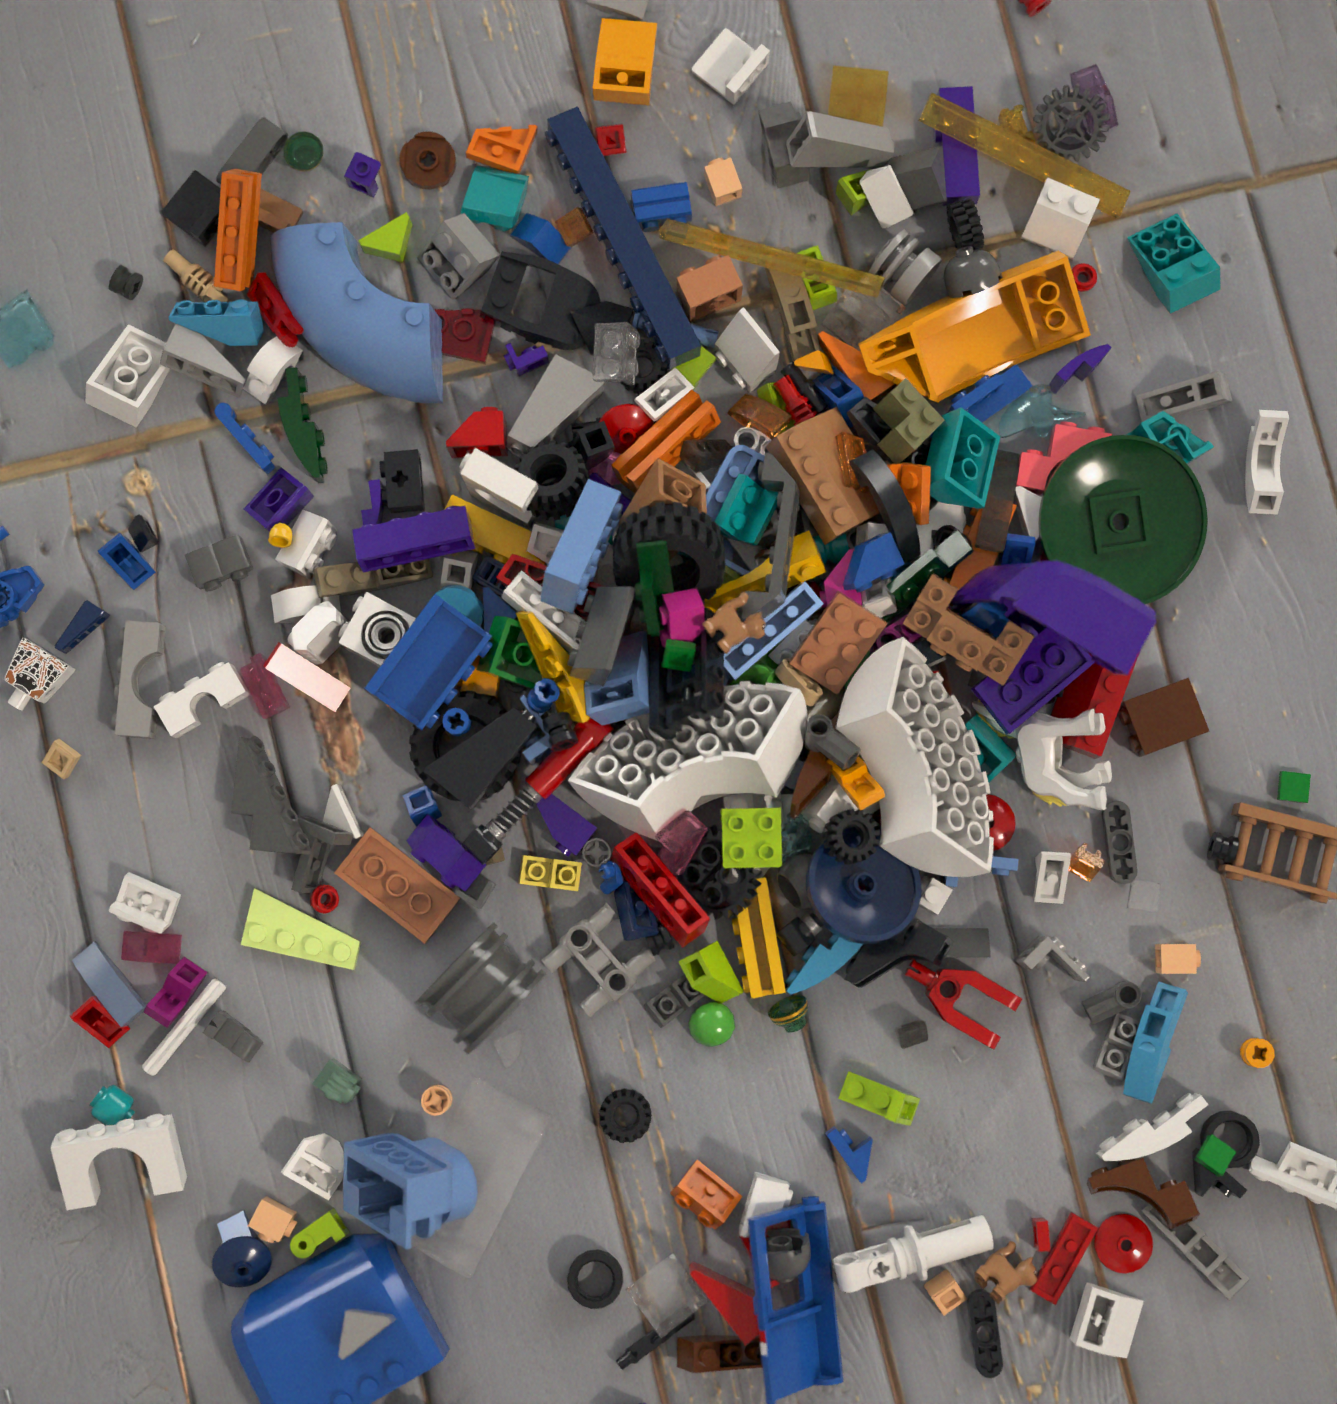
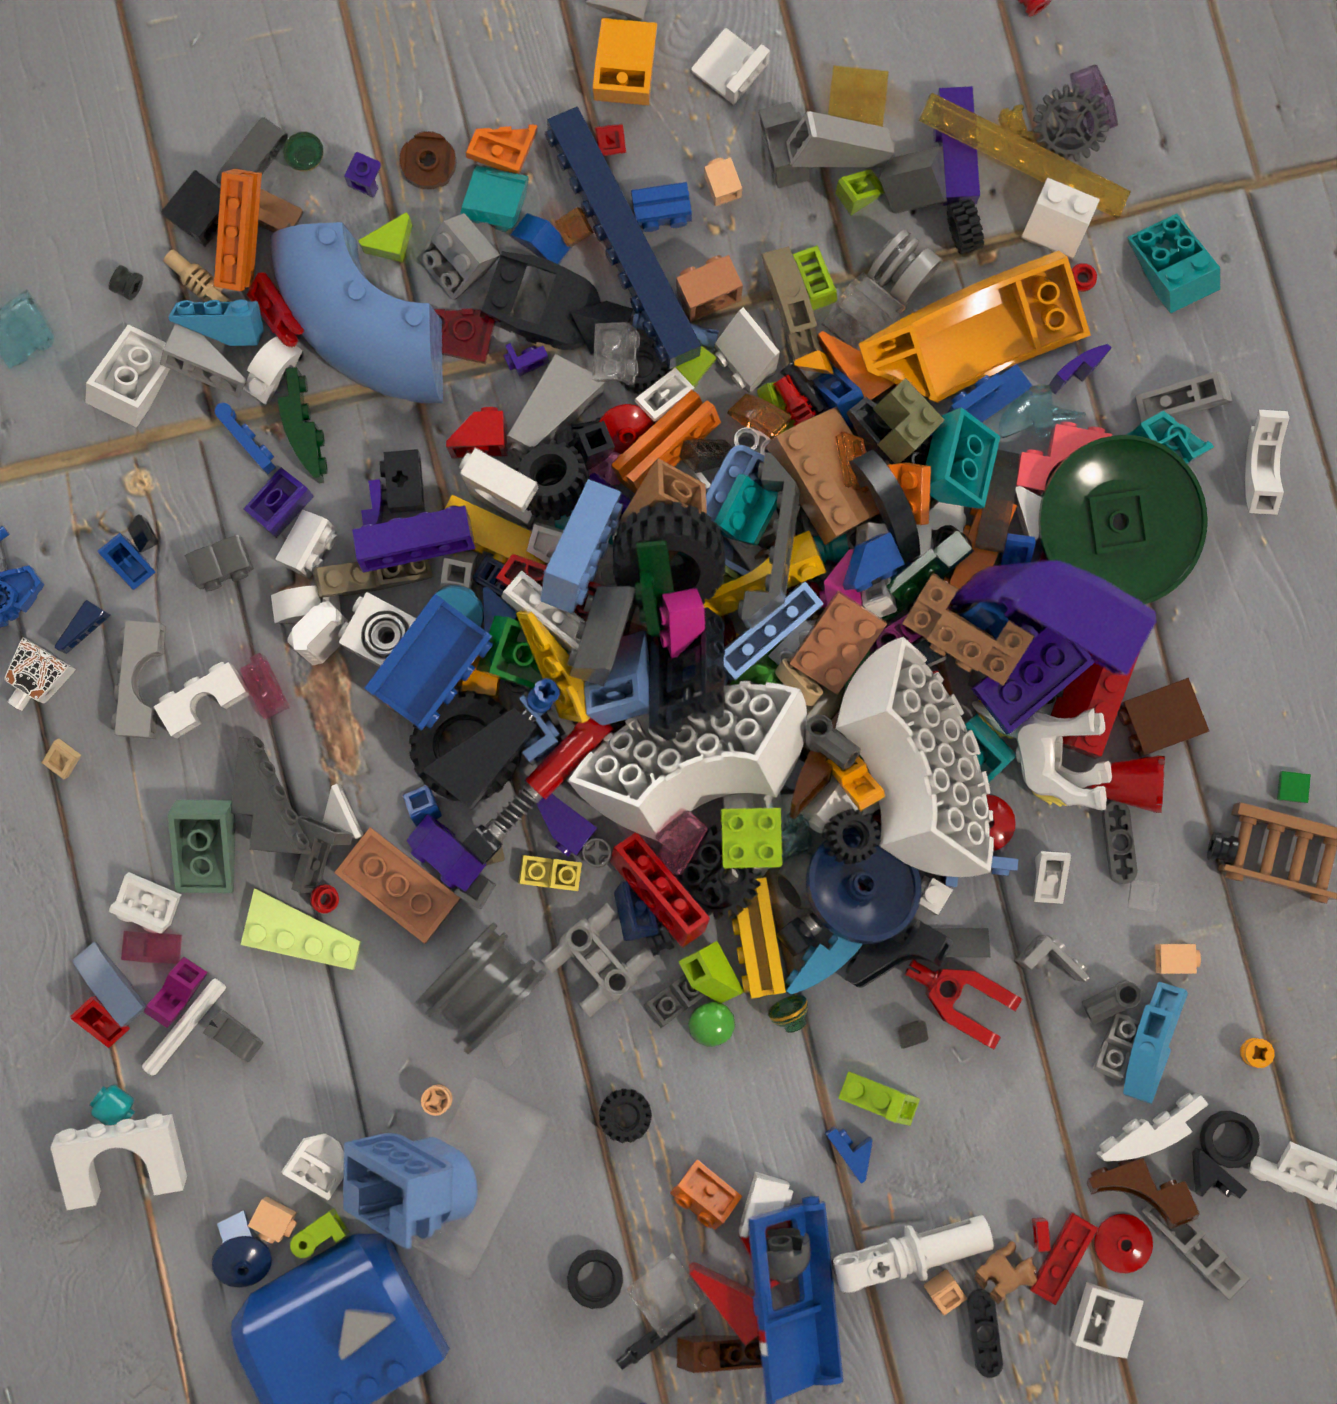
tile [263,642,350,712] -> none
yellow hinge [268,523,292,548] -> none
sand green brick [312,1058,362,1104] -> none
blue bush [442,708,471,737] -> none
black wheel [542,712,579,751] -> none
blue arm [599,861,624,894] -> none
clear yellow tile [659,219,885,297] -> none
green tile [662,639,696,672] -> none
medium nougat animal [702,592,765,654] -> none
white slope [860,165,914,229] -> none
dark grey cylinder [944,246,1002,298] -> none
clear orange tile [1069,843,1105,882] -> none
green tile [1194,1134,1236,1177] -> none
none -> sand green slope [168,800,236,893]
none -> red cone [1086,755,1165,813]

